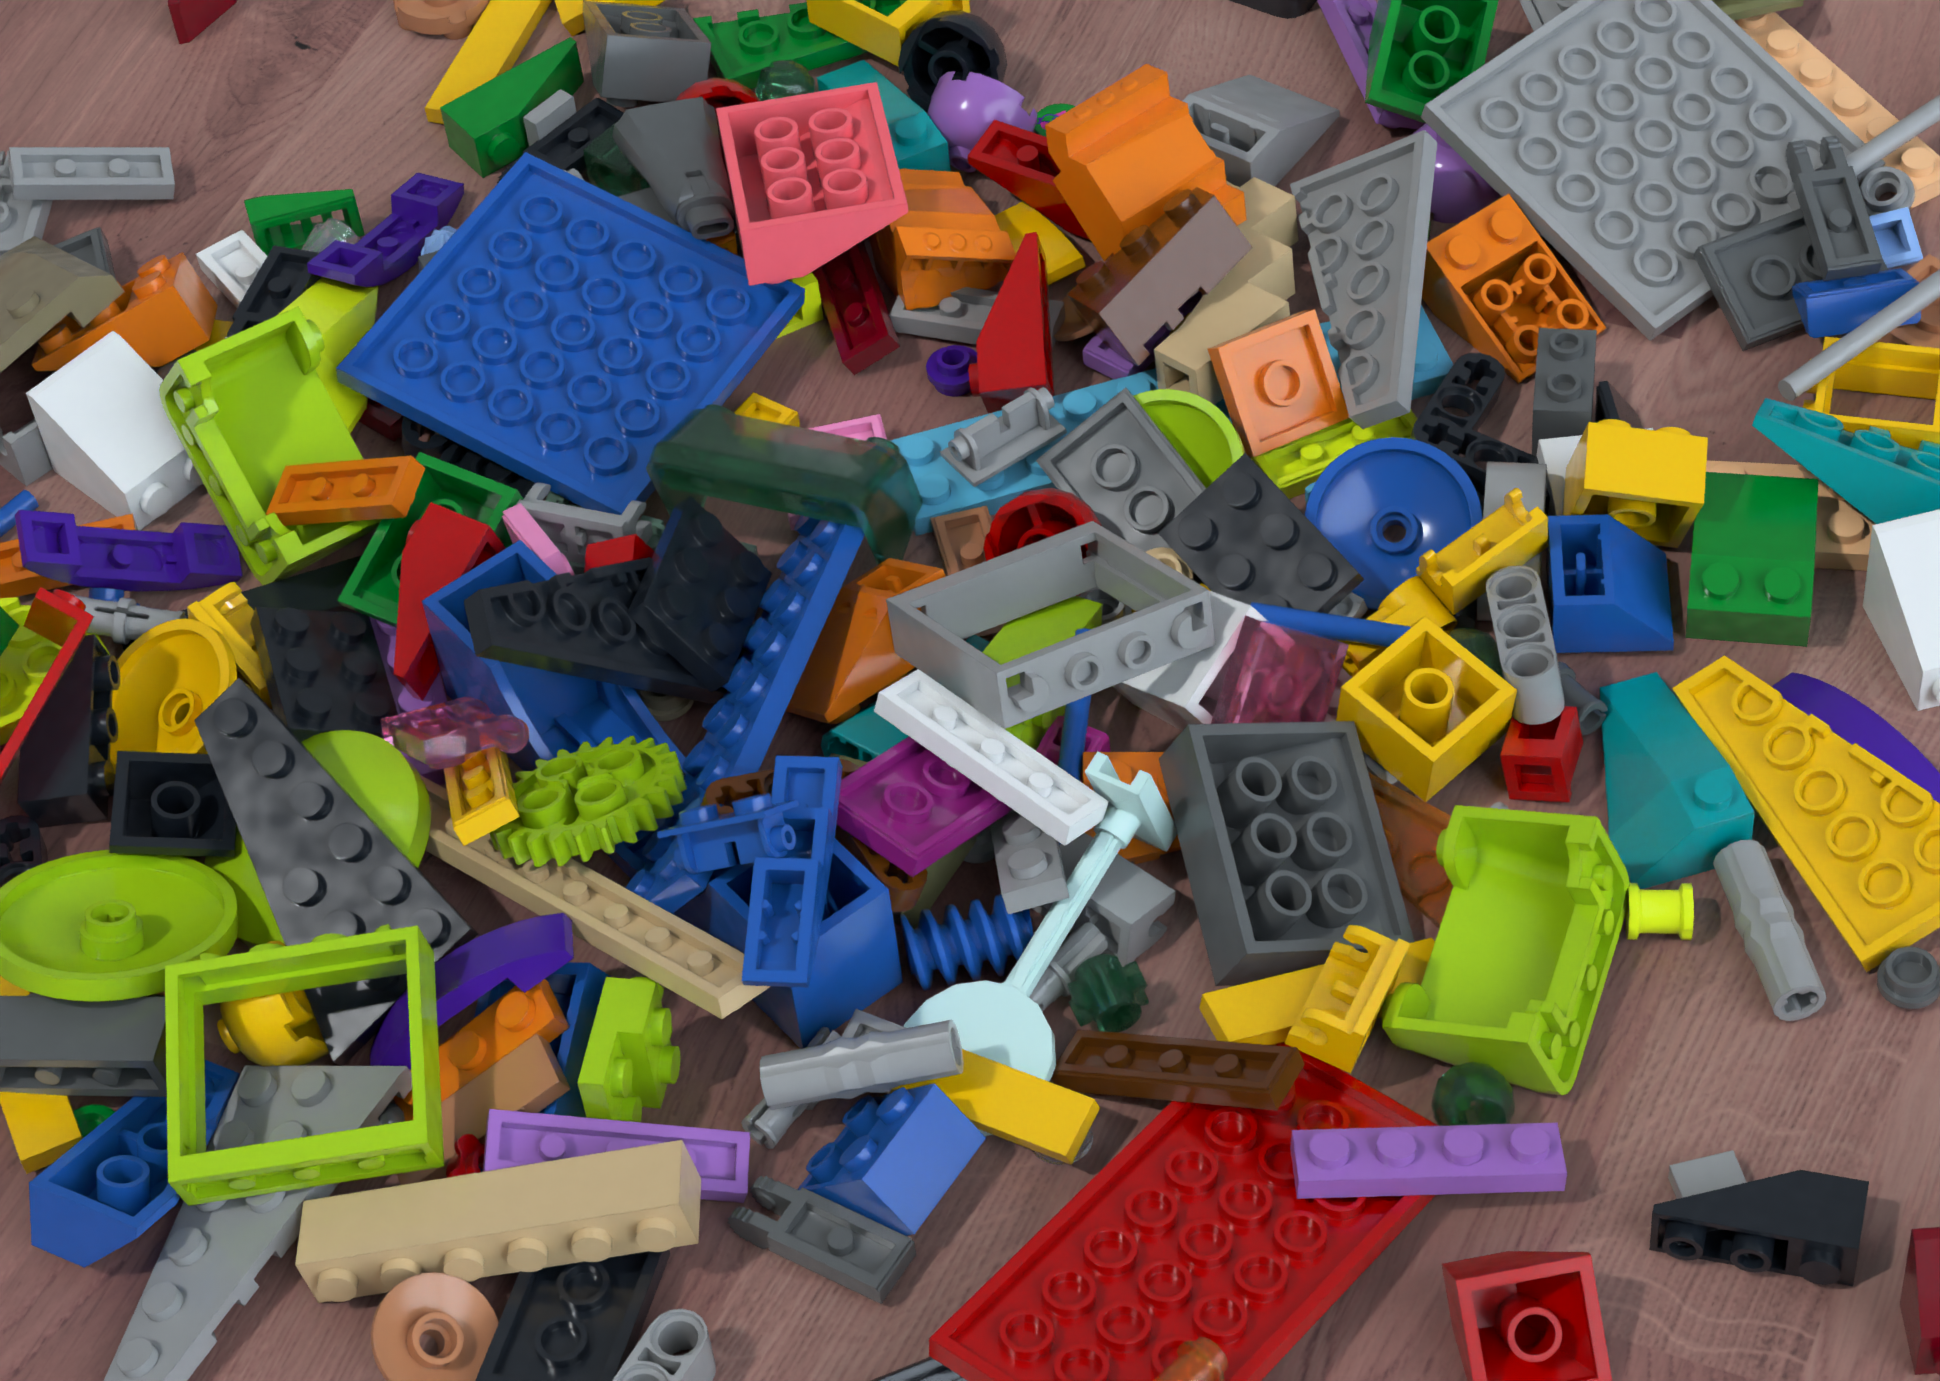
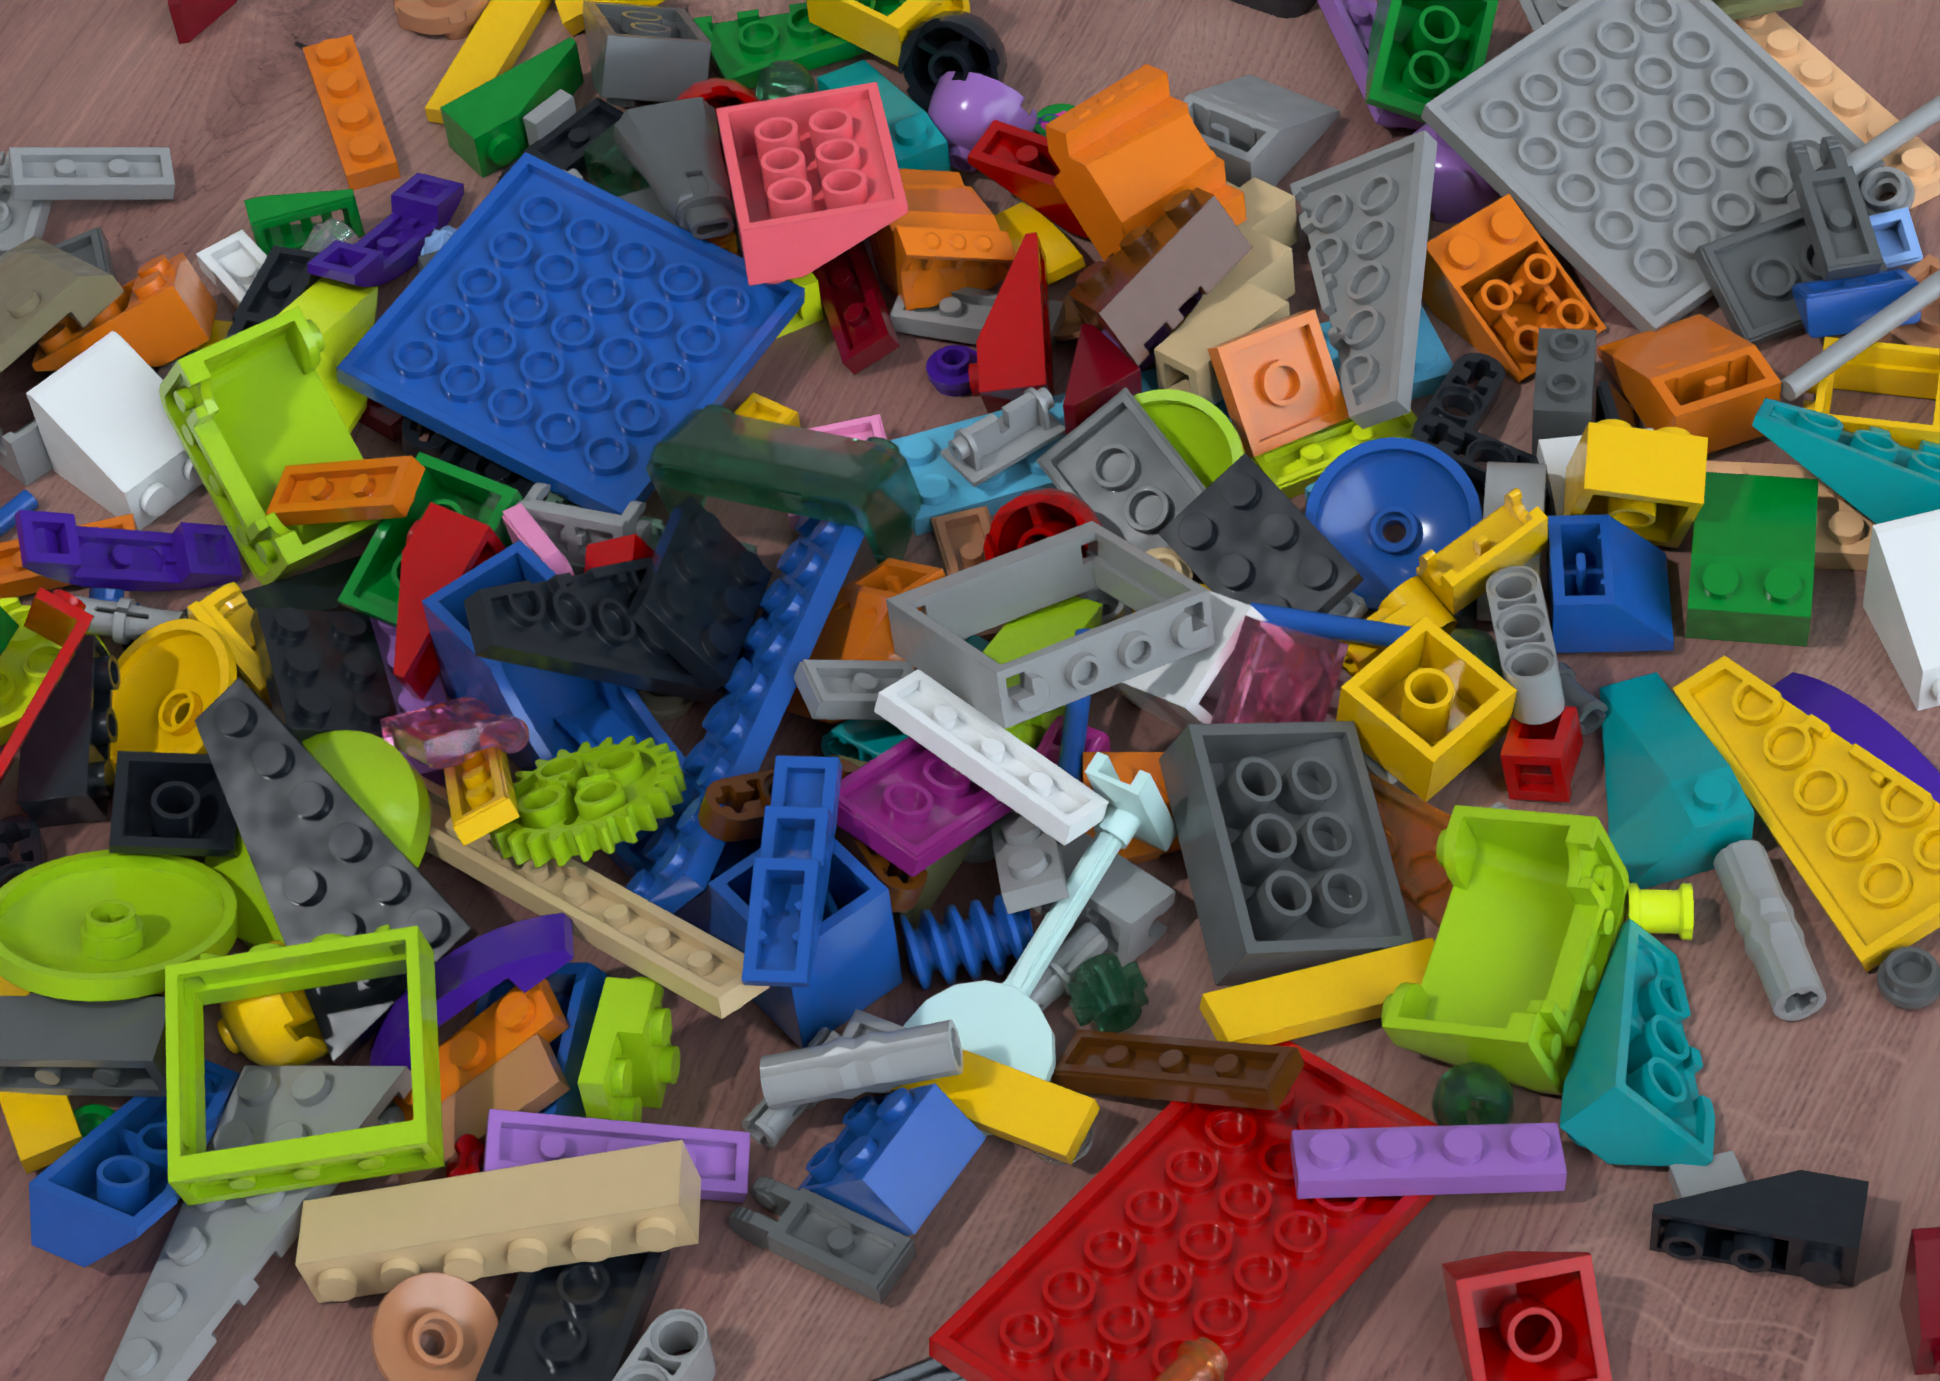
blue hinge [657,793,799,875] -> none
yellow hinge [1285,925,1410,1074] -> none
none -> orange plate [303,34,401,191]
none -> light grey hinge [794,659,915,721]
none -> dark red slope [1063,324,1142,435]
none -> teal wedge [1559,919,1715,1166]
none -> orange slope [1597,314,1782,454]

